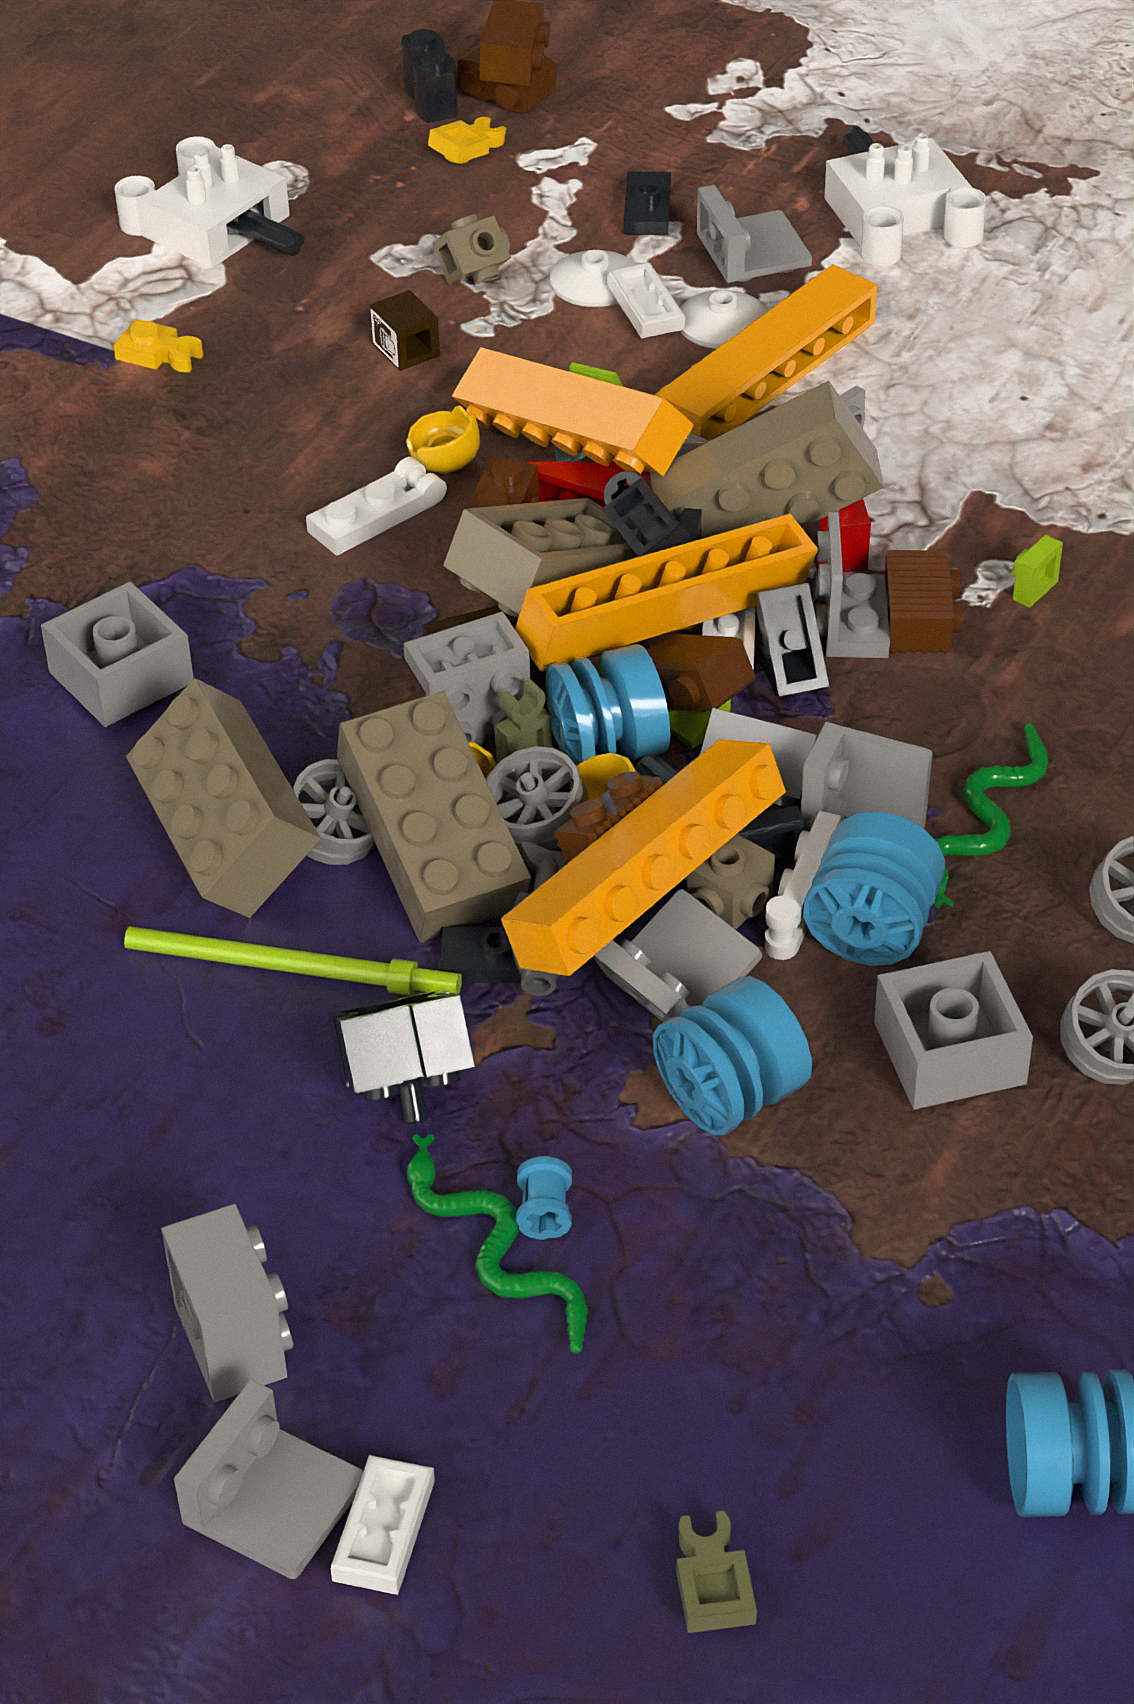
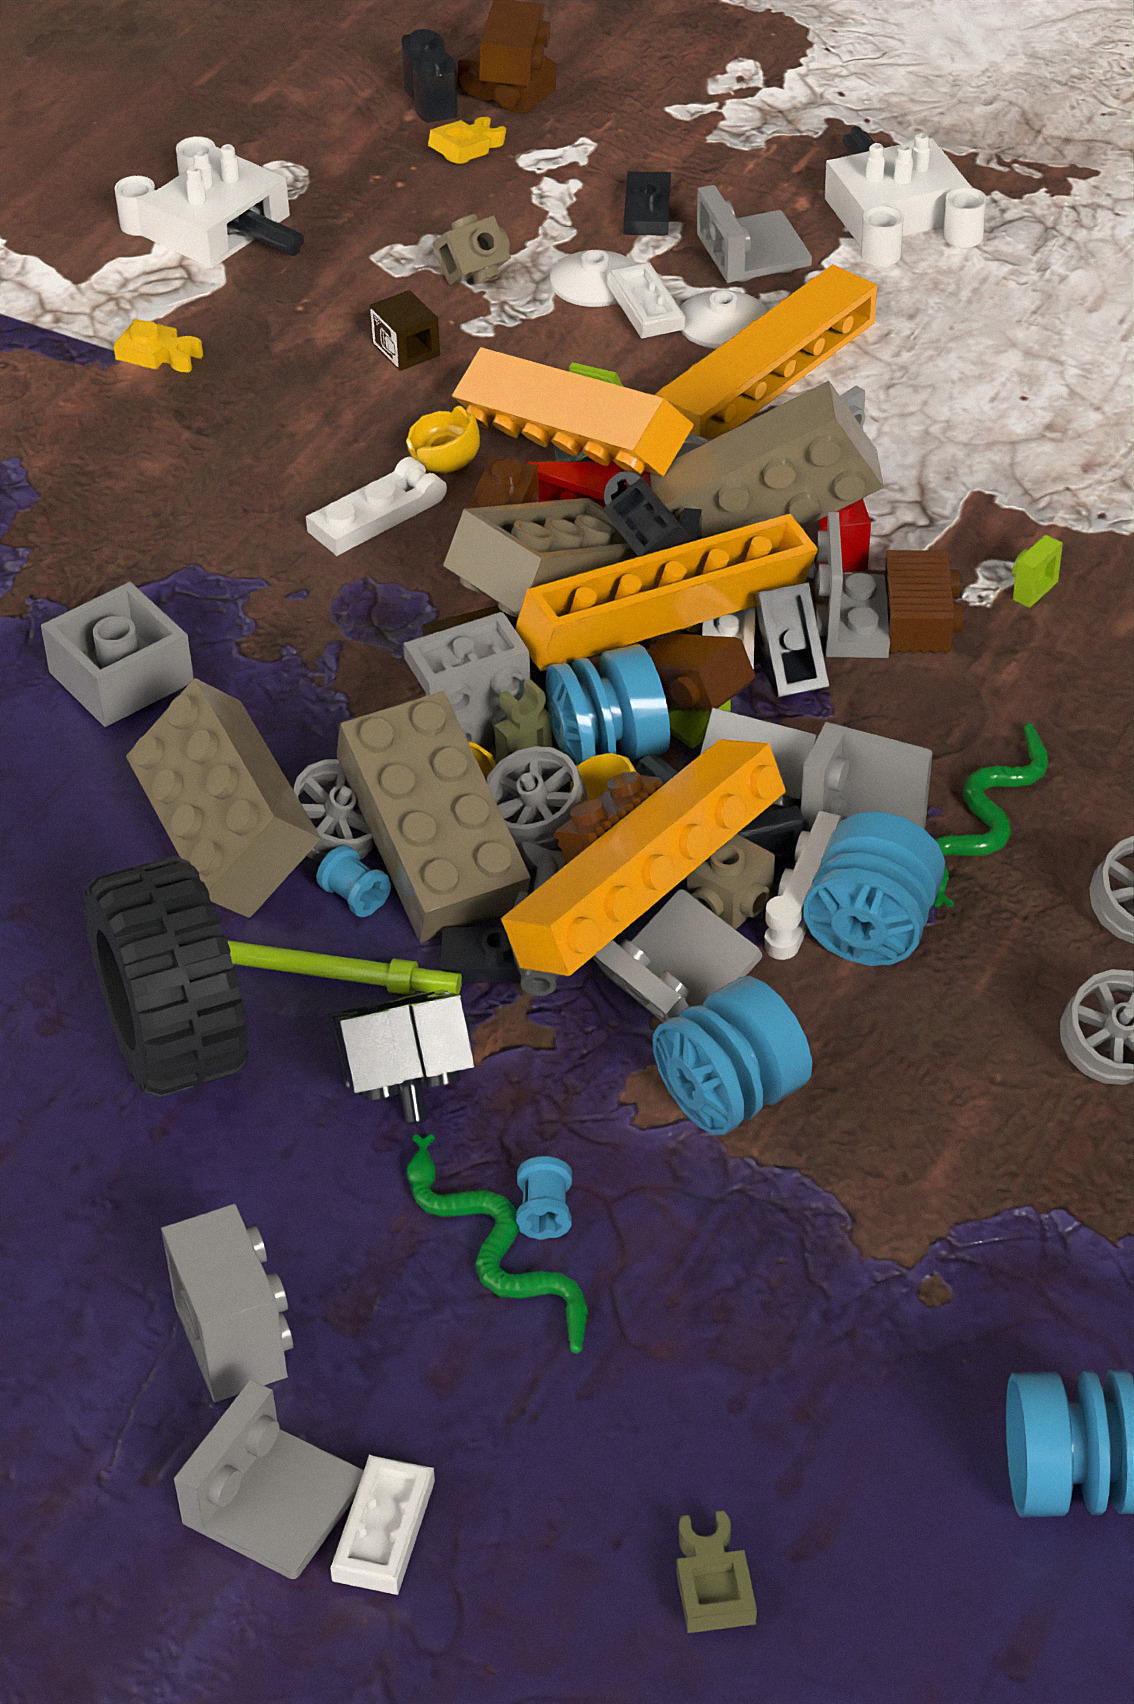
light grey brick [874,951,1033,1110] -> none
none -> black tyre [83,856,249,1097]
none -> dark azure bush [316,845,391,917]

